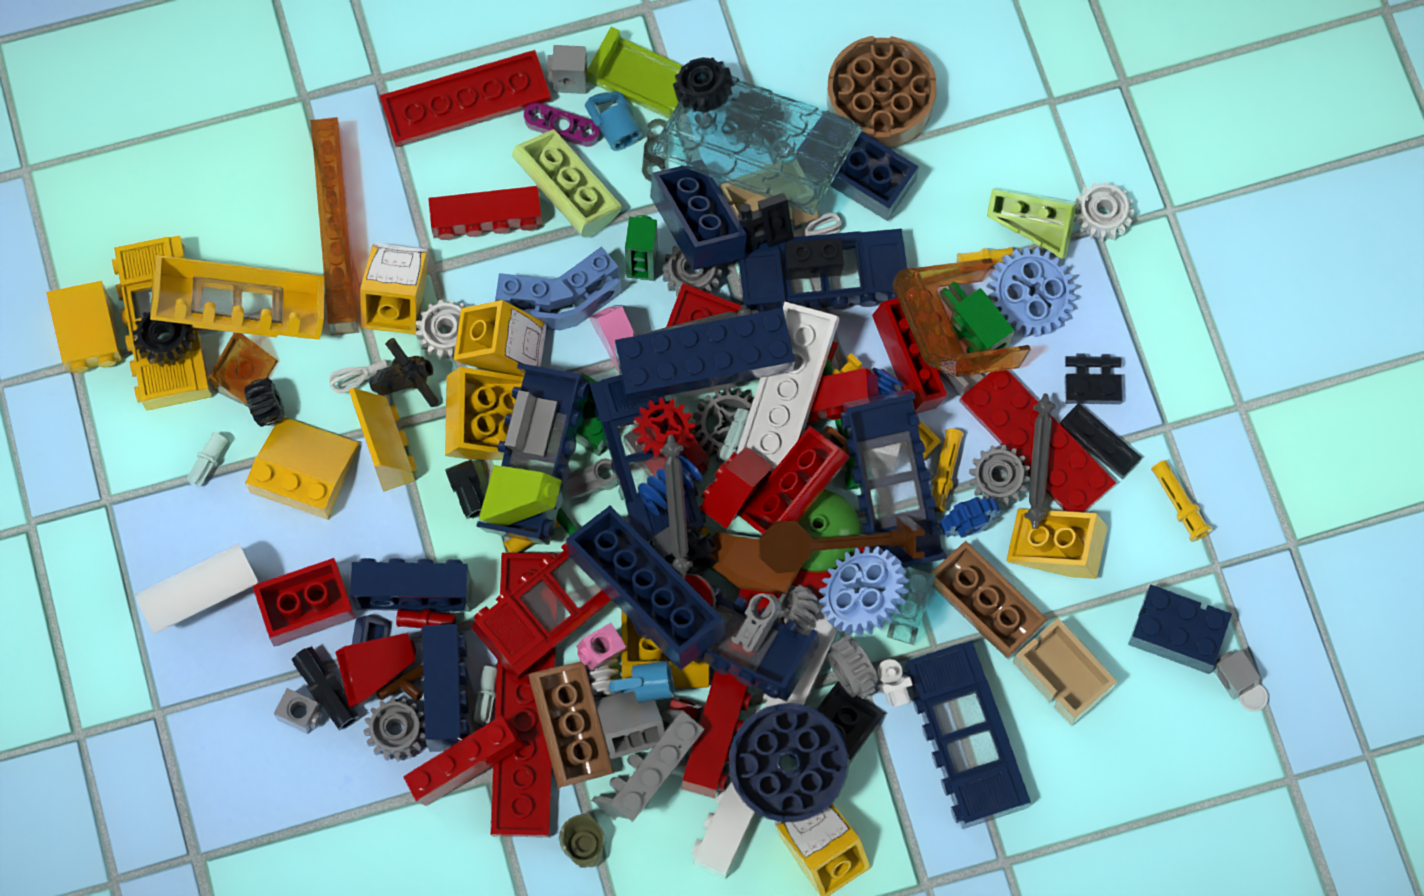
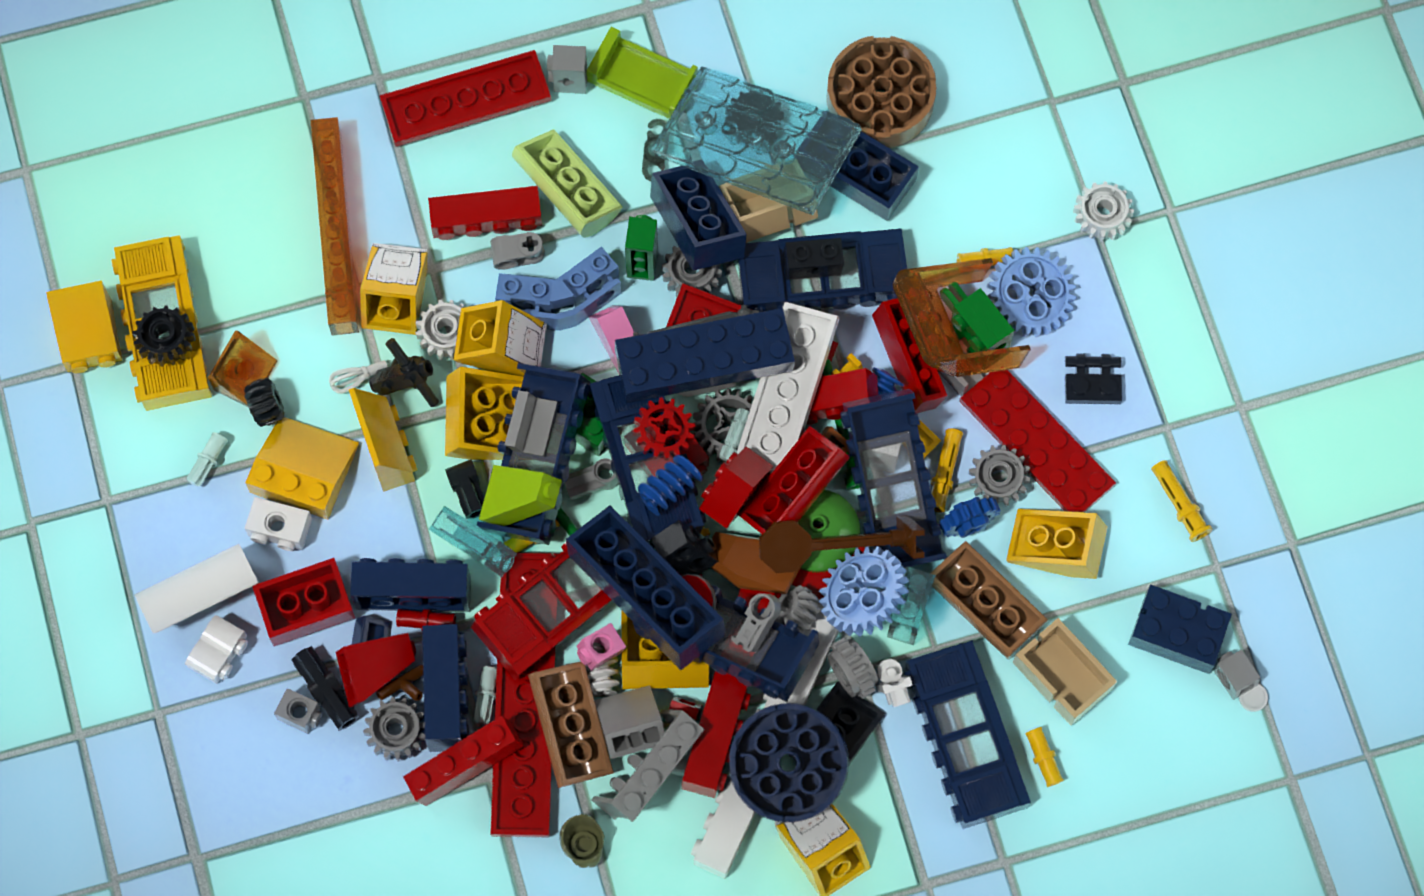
yellow window [150,255,324,340] -> none
magenta beam [524,103,600,147] -> none
dark azure piece [585,92,642,151] -> none
dark azure piece [609,660,674,703] -> none
dark grey wheel [660,435,693,580] -> none
black gear [673,57,734,112] -> none
black plate [738,192,794,250] -> none
white piece [793,212,841,237] -> none
lime wedge [987,187,1077,259] -> none
dark grey wheel [1024,393,1056,529] -> none
black tile [1059,403,1142,480] -> none
none -> white brick [184,615,248,684]
none -> white brick [244,497,312,552]
none -> clear light blue brick [429,506,517,578]
none -> light grey piece [490,232,545,270]
none -> yellow pin [1025,727,1064,788]

